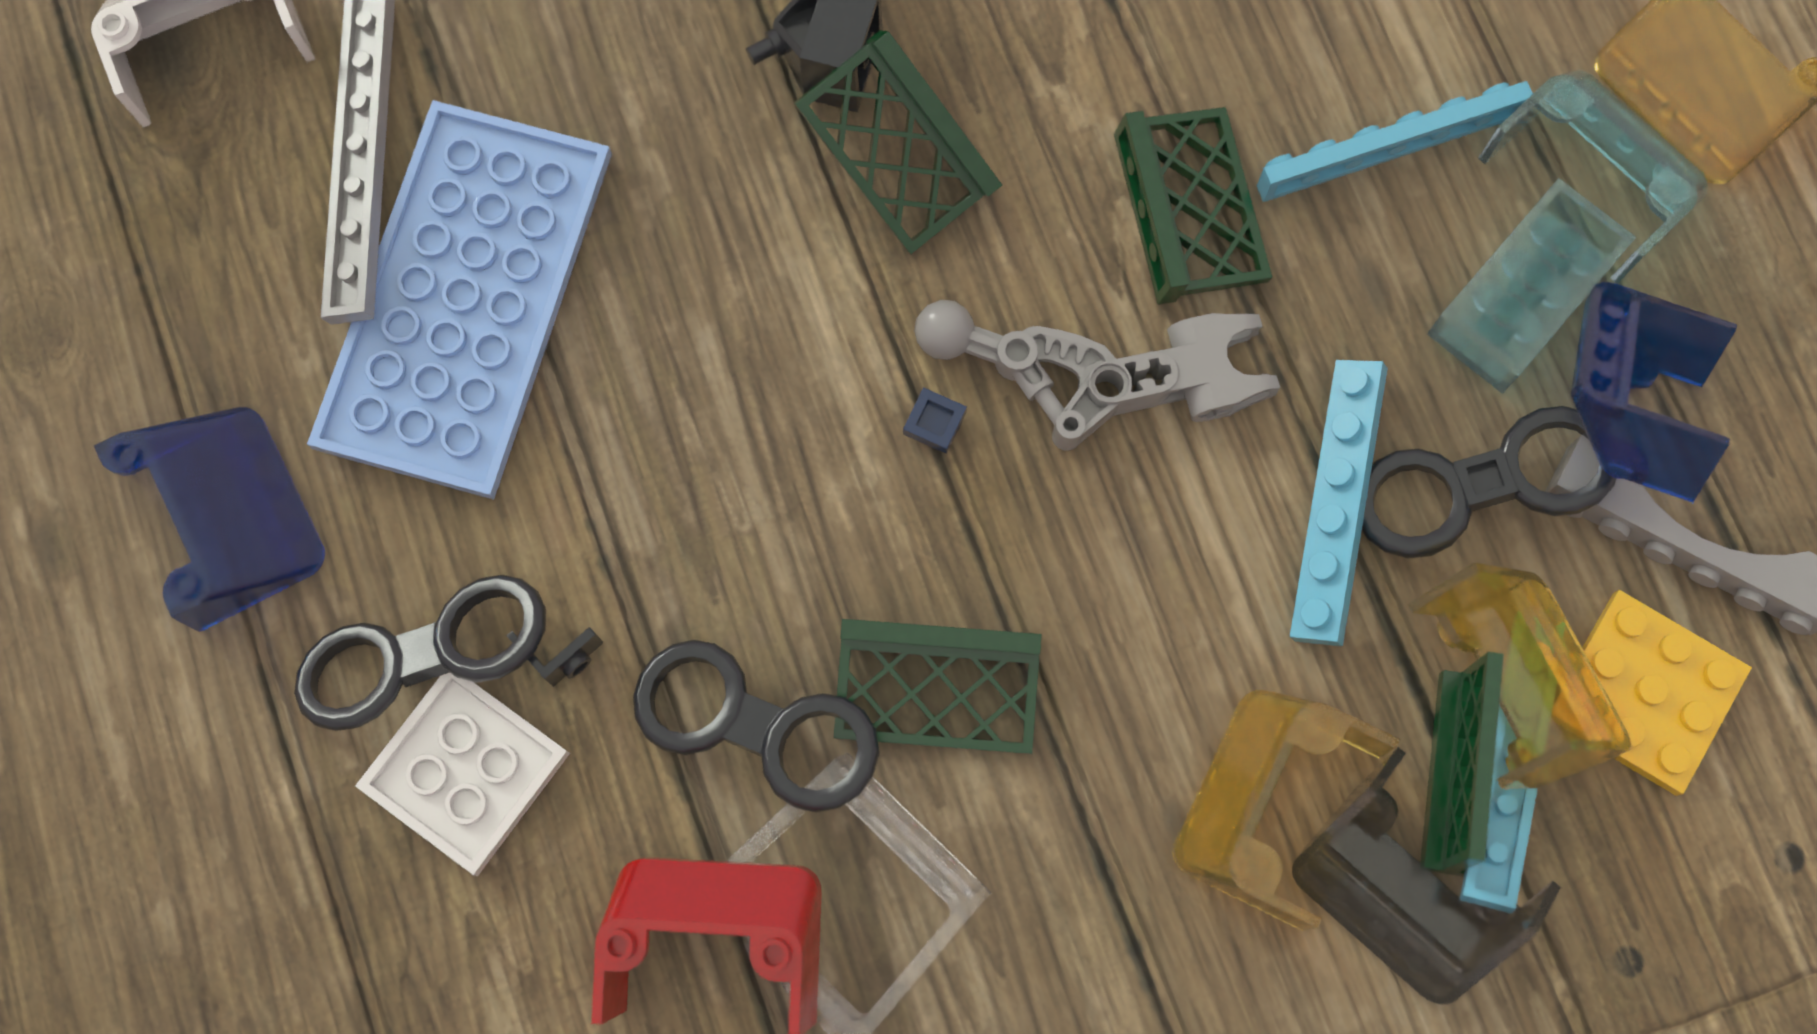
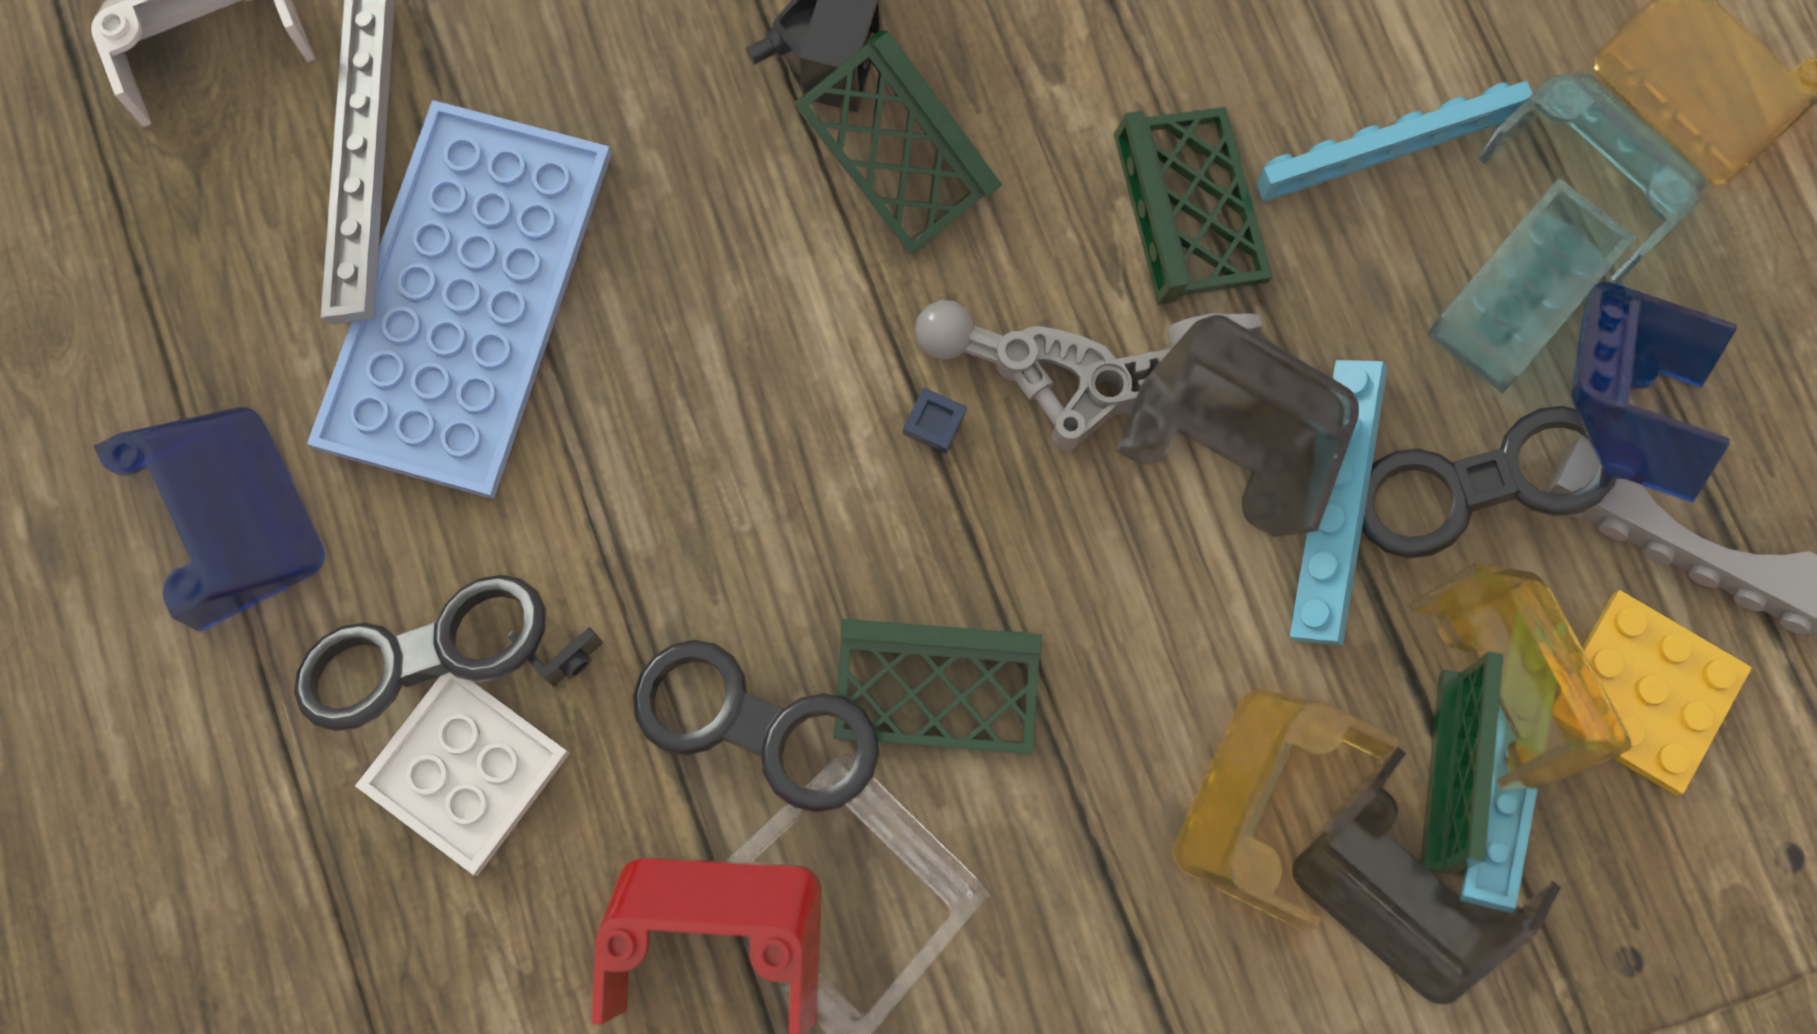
none -> clear smoke windscreen [1116,315,1359,537]

